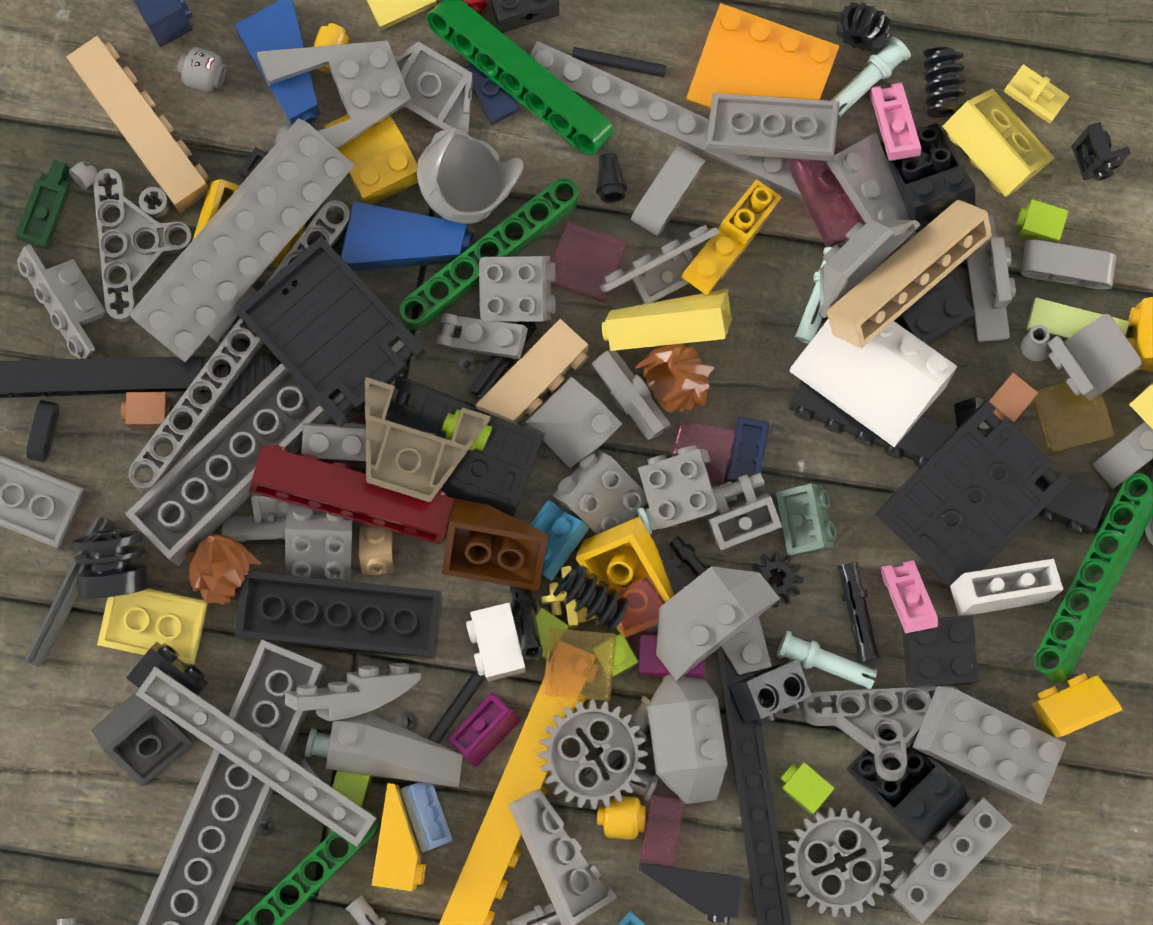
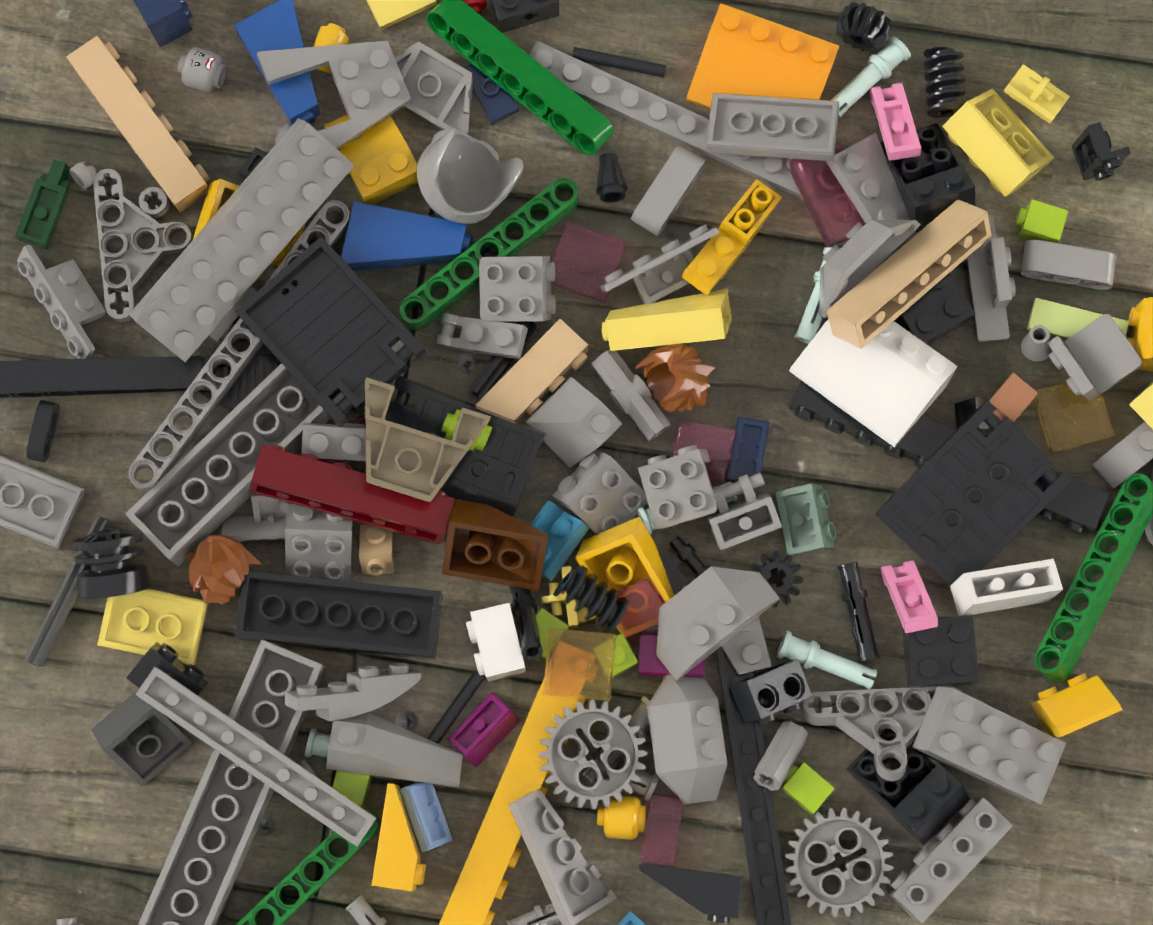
nougat brick [121,392,171,430] -> none
none -> light grey axle [753,721,808,790]

